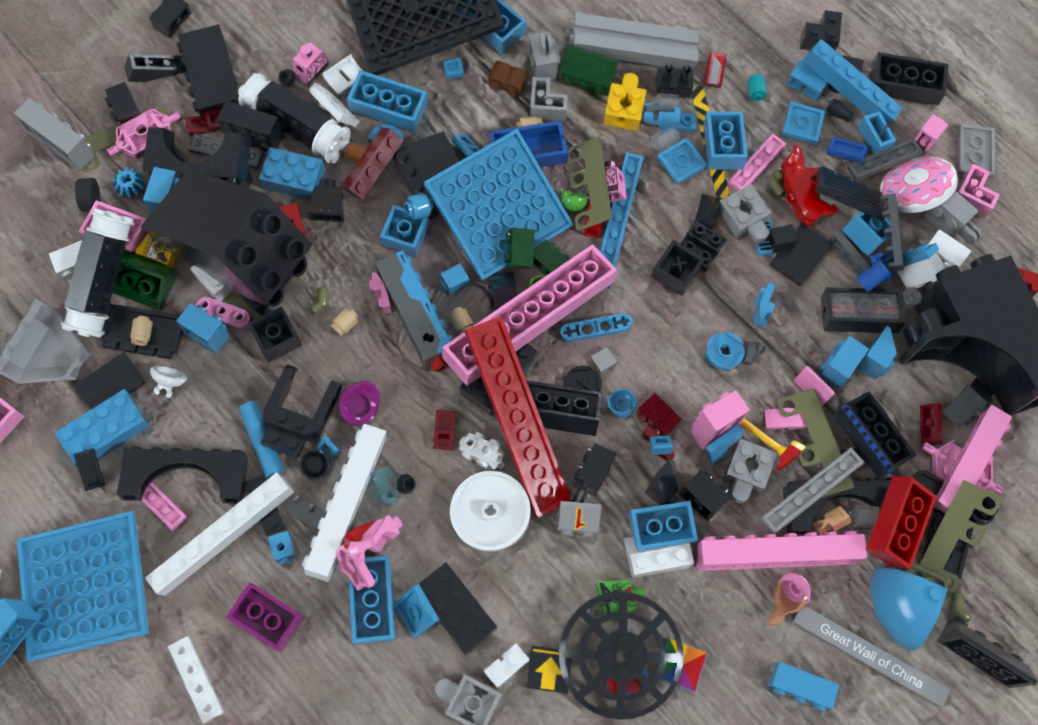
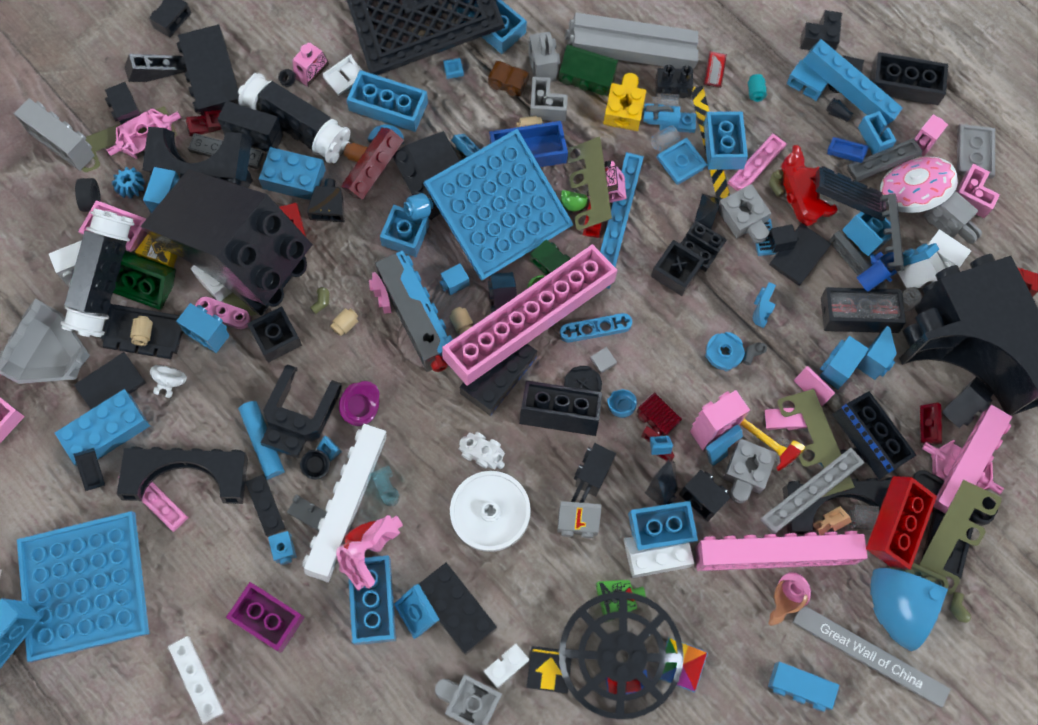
white brick [145,473,294,596] -> none
white plate [309,83,360,127] -> none
black plate [396,474,416,494] -> none
dark red slope [433,410,456,450] -> none
red plate [464,316,571,517] -> none
dark green brick [504,228,535,269] -> none
dark azure plate [782,102,825,144] -> none
black slope [937,619,1038,688] -> none

